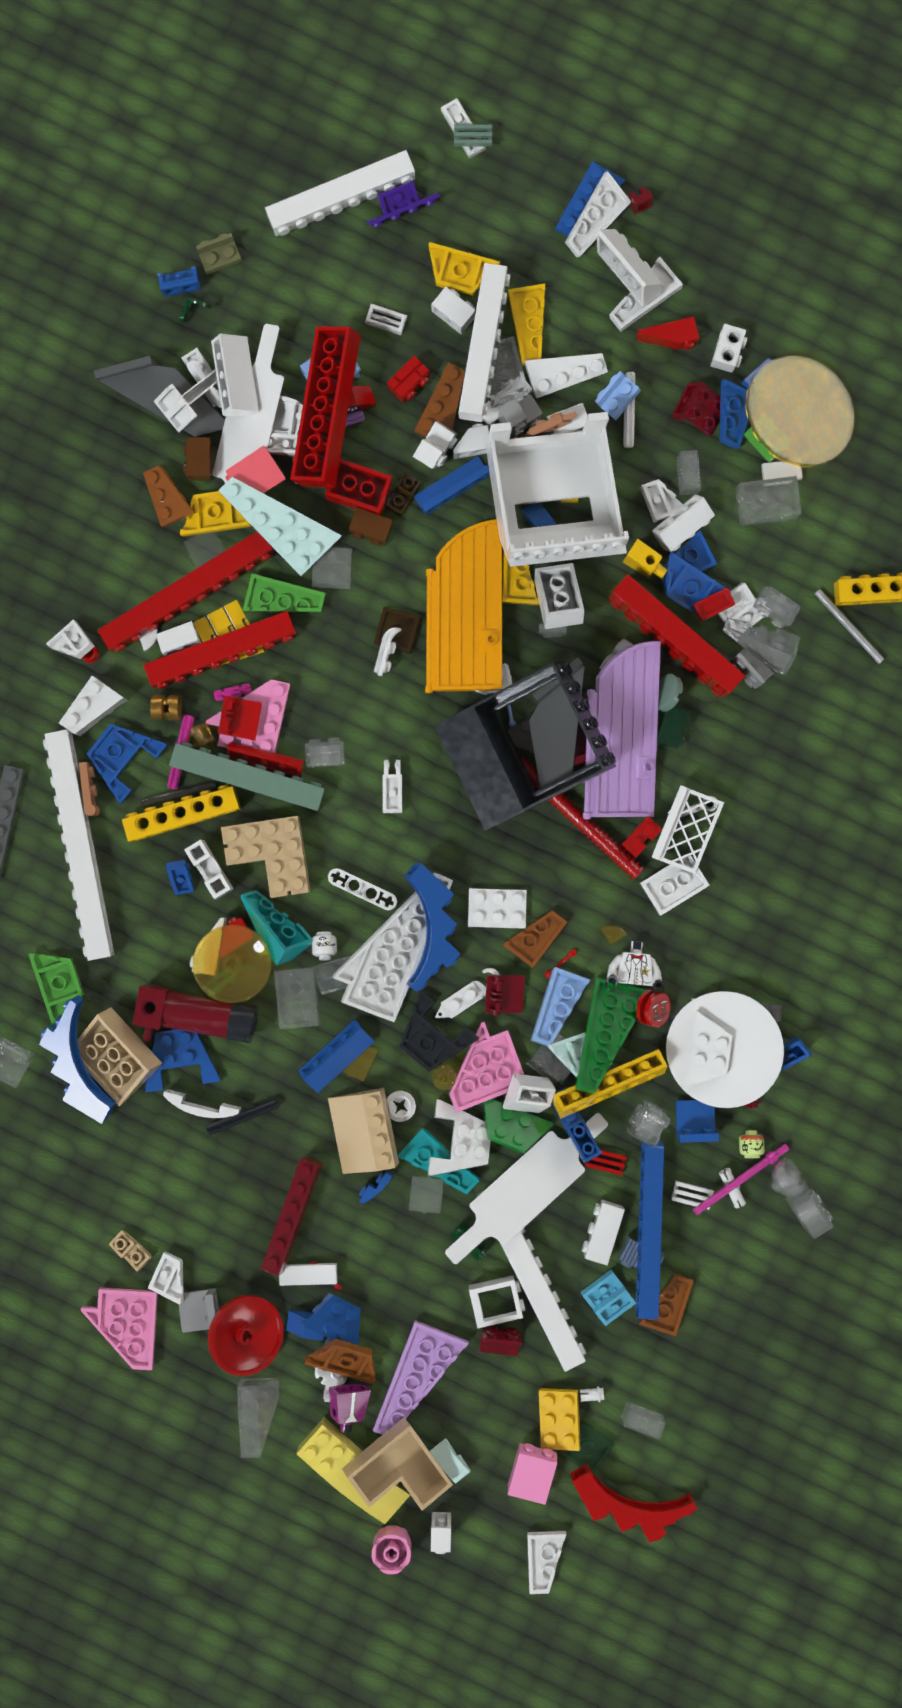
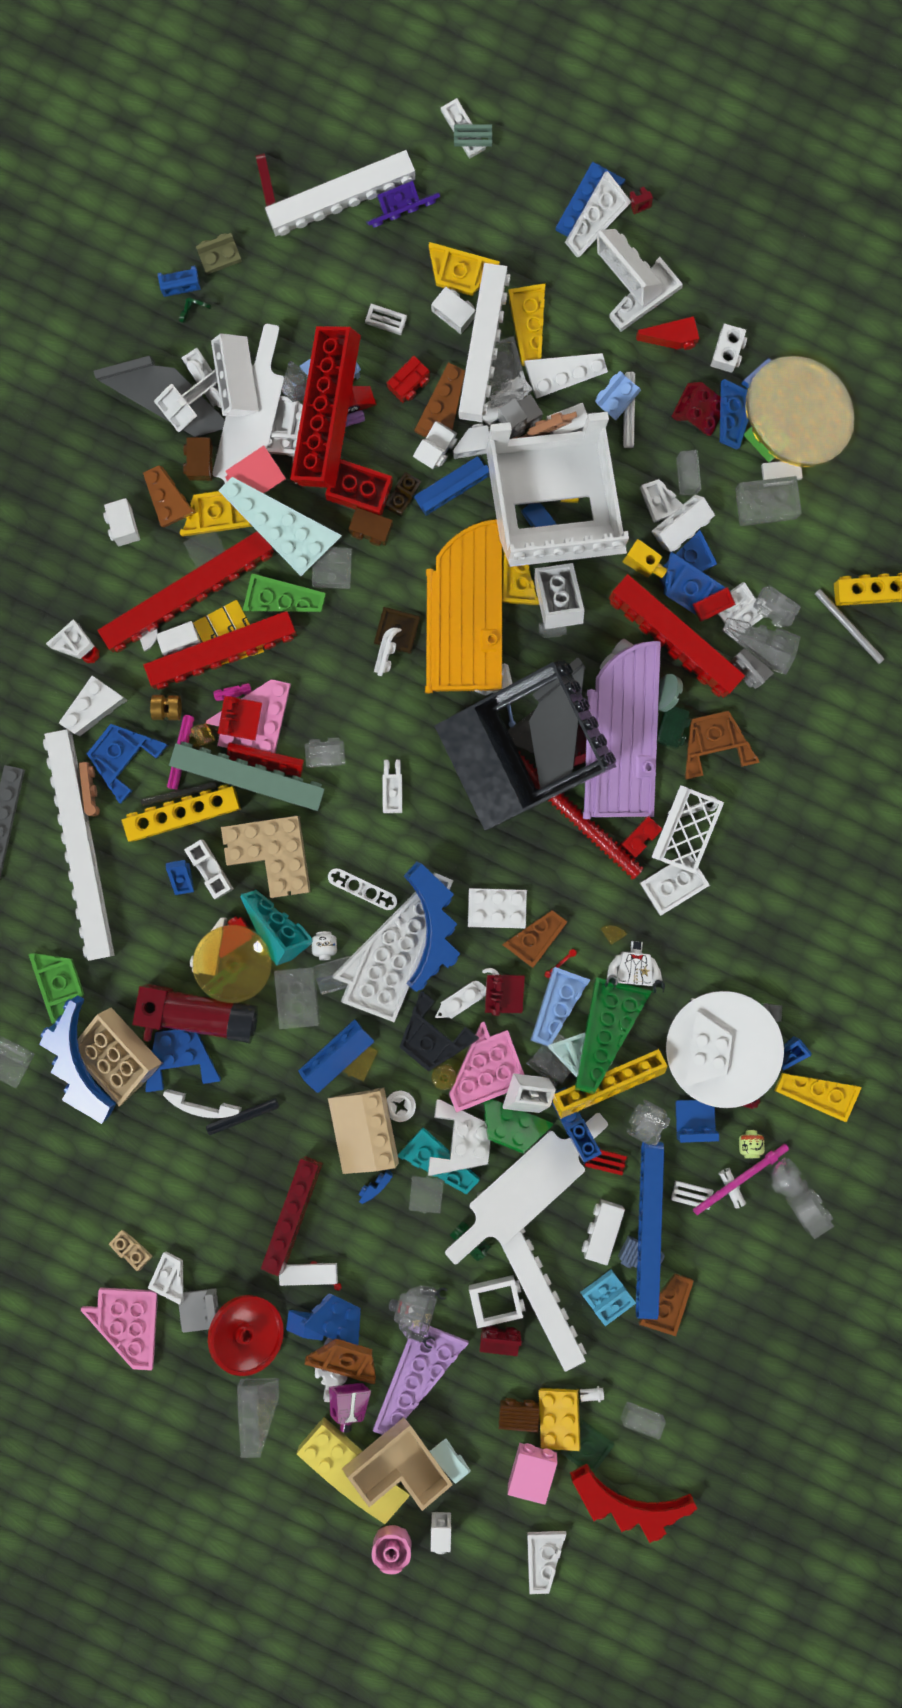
red head [636,990,671,1027] -> none
none -> white brick [103,498,140,547]
none -> dark red beam [256,153,276,206]
none -> clear slope [281,361,308,402]
none -> clear torso [389,1286,448,1349]
none -> reddish brown brick [498,1398,539,1432]
none -> dark orange wing [685,711,760,780]
none -> yellow wing [774,1073,862,1122]

